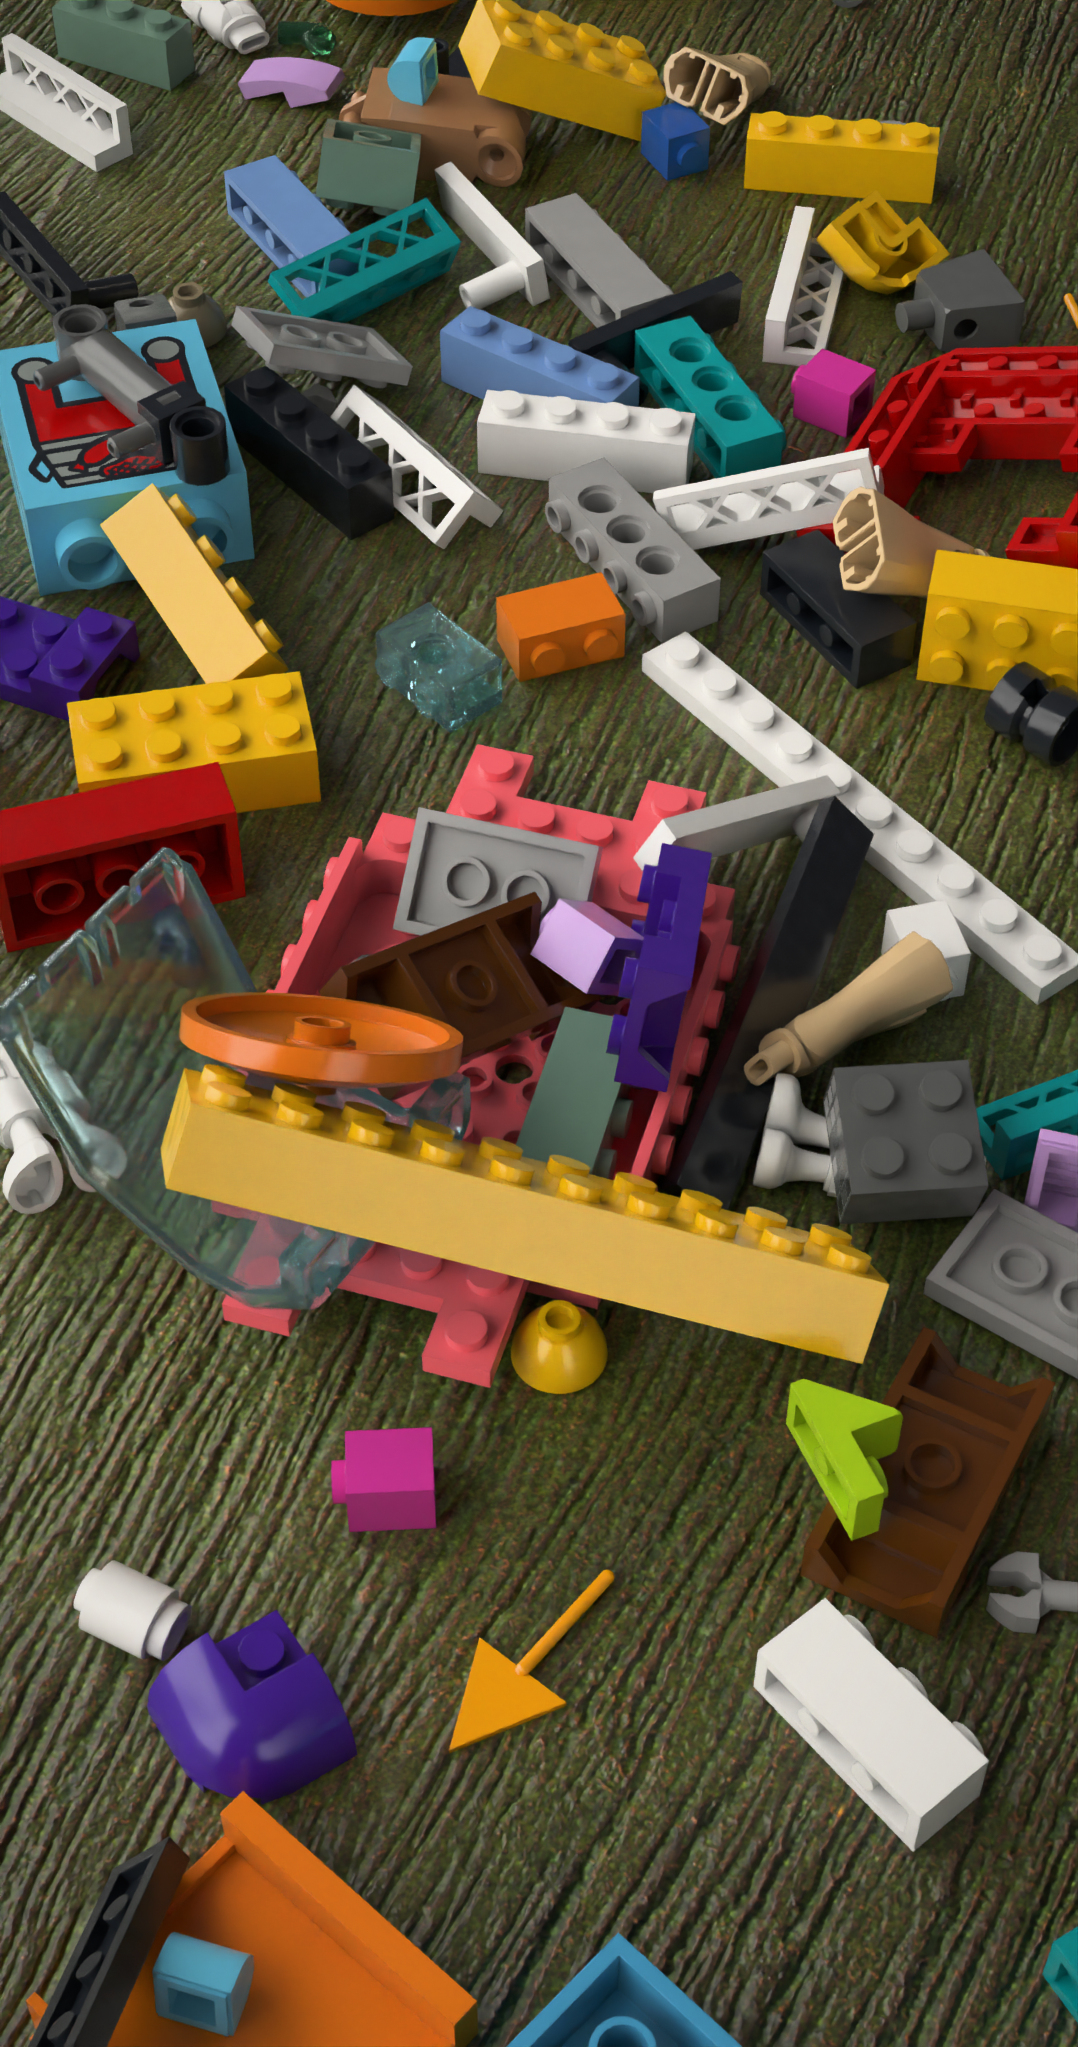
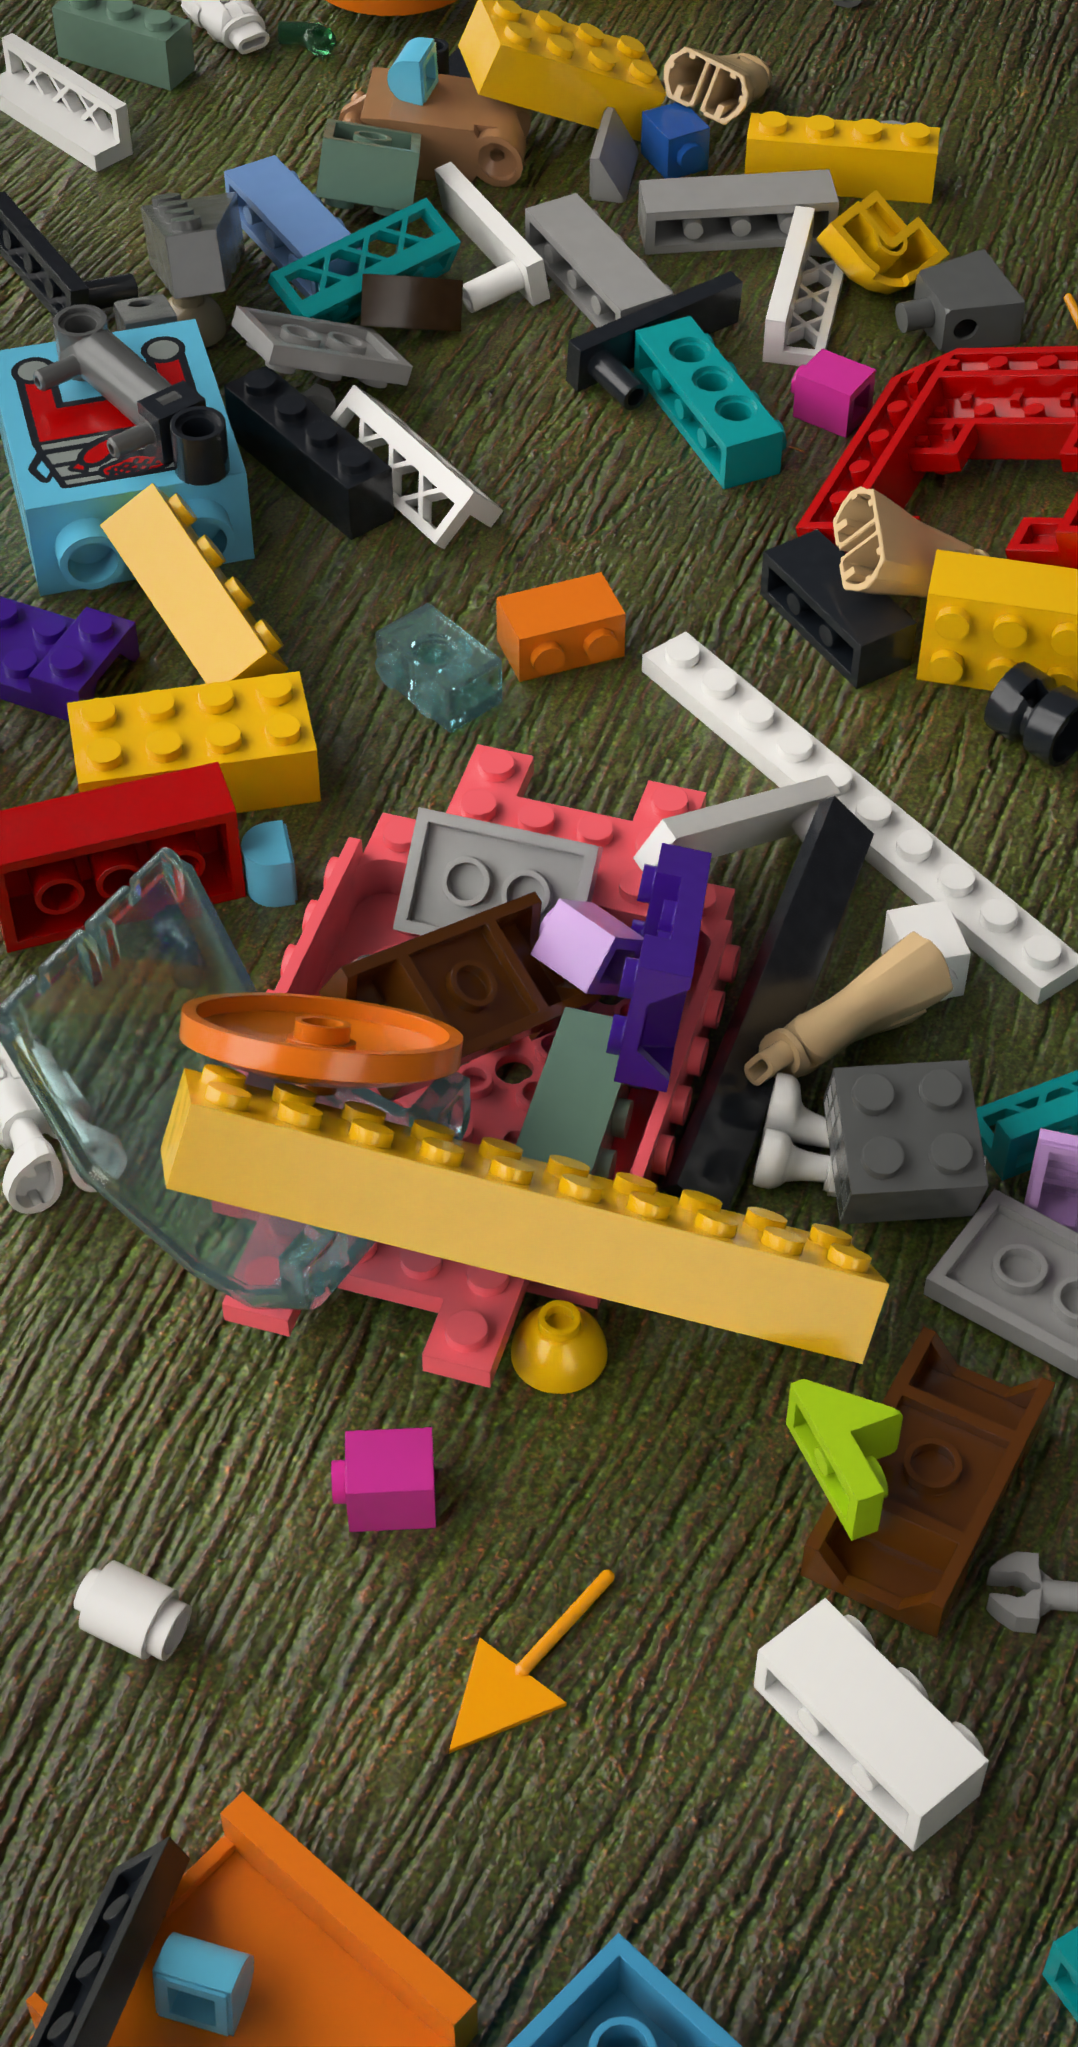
dark purple brick [147,1610,357,1804] -> none
lavender slope [238,57,345,108] -> none
medium blue brick [440,306,640,407] -> none
white brick [477,390,696,493] -> none
light grey brick [545,458,721,643] -> none
white fence [653,448,884,550] -> none
none -> dark grey wedge [140,192,245,299]
none -> medium azure brick [241,820,298,907]
none -> dark brown slope [361,274,463,332]
none -> light grey slope [589,107,639,203]
none -> light grey brick [638,169,839,255]

